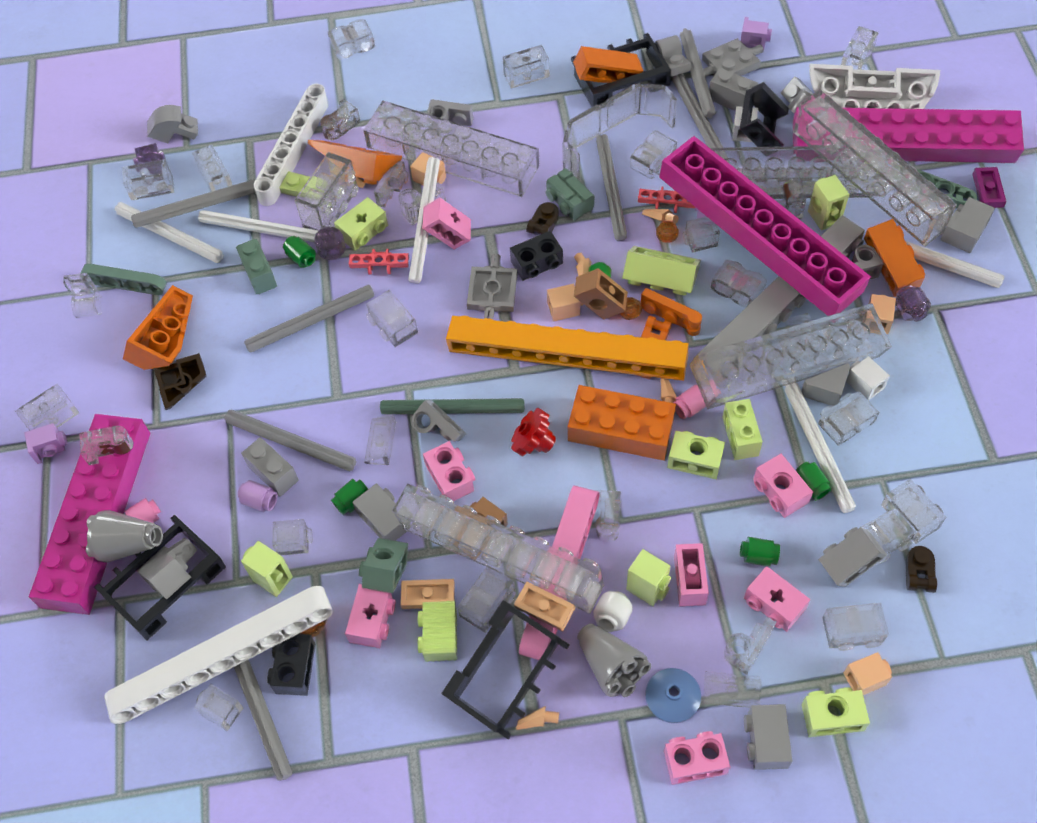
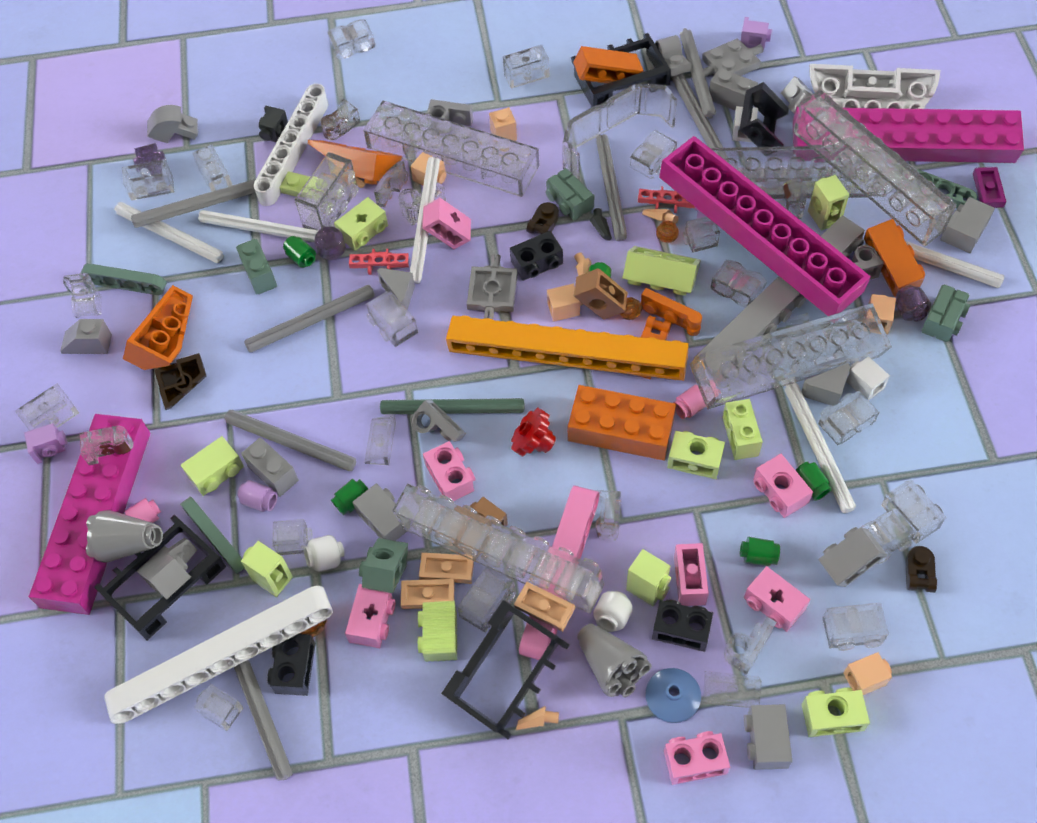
light nougat bar [661,378,677,403] -> none
clear brick [841,26,879,70] -> none
none -> light grey slope [60,319,112,354]
none -> sand green beam [180,496,245,574]
none -> yellowish green brick [181,436,244,496]
none -> pearl dark grey brick [259,105,288,142]
none -> white head [304,535,344,572]
none -> light grey slope [377,268,415,314]
none -> light nougat plate [419,552,474,584]
none -> light nougat brick [489,107,517,146]
none -> pearl dark grey bar [590,208,612,241]
none -> black brick [652,600,713,652]
none -> sand green brick [921,284,971,342]

